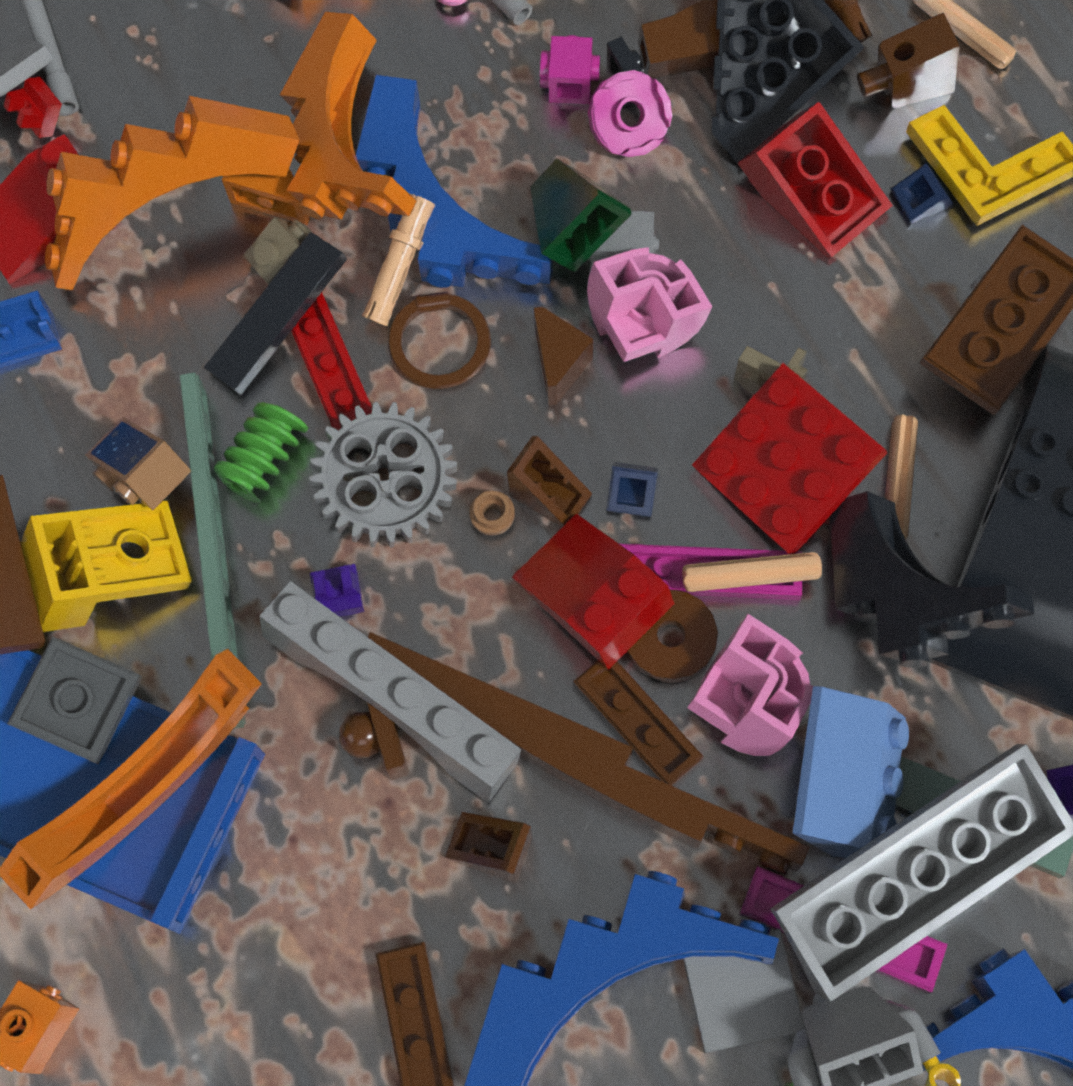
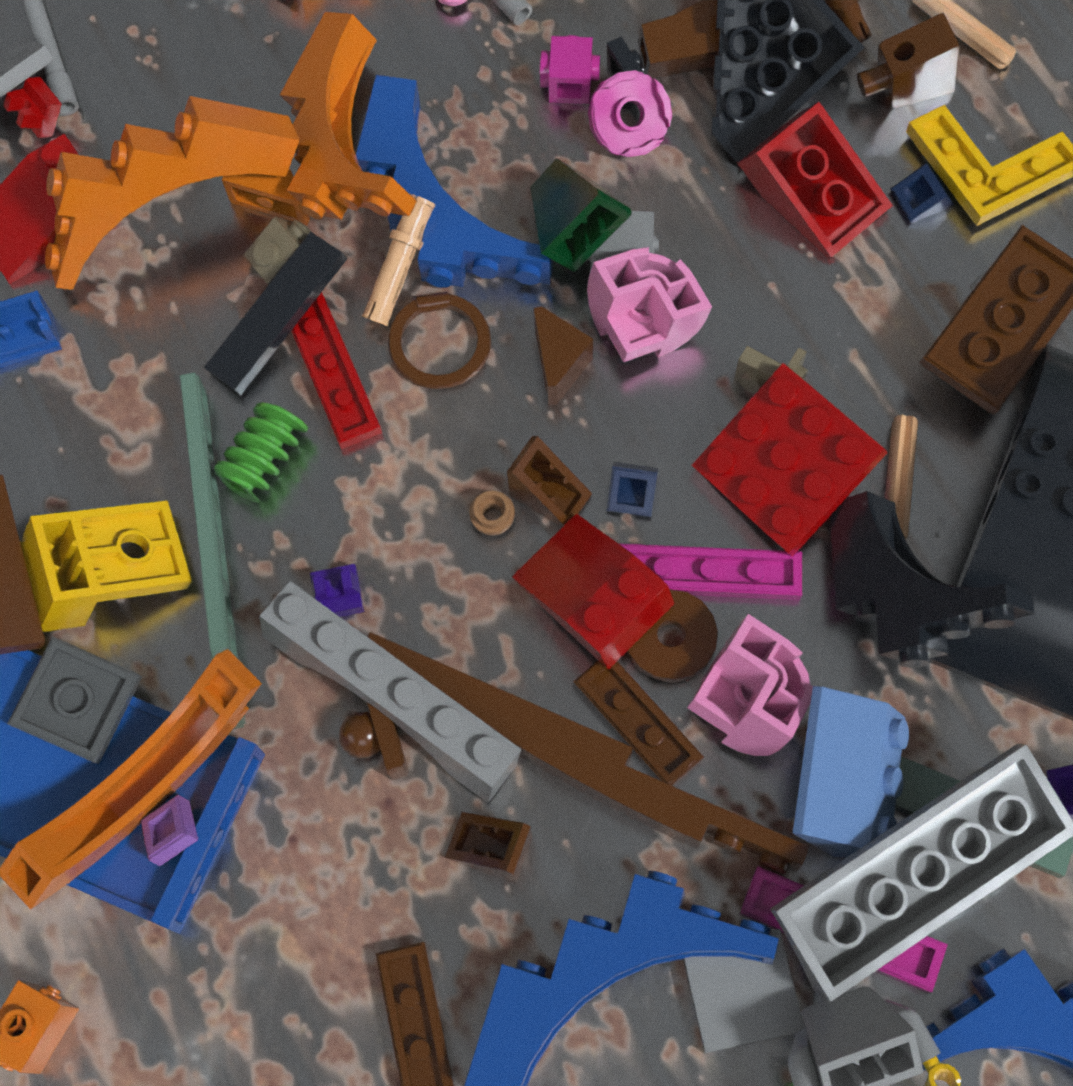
medium nougat brick [85,417,191,510] -> none
light grey gear [309,402,457,548] -> none
light nougat axle [682,552,822,592] -> none
none -> medium lavender tile [141,795,198,866]

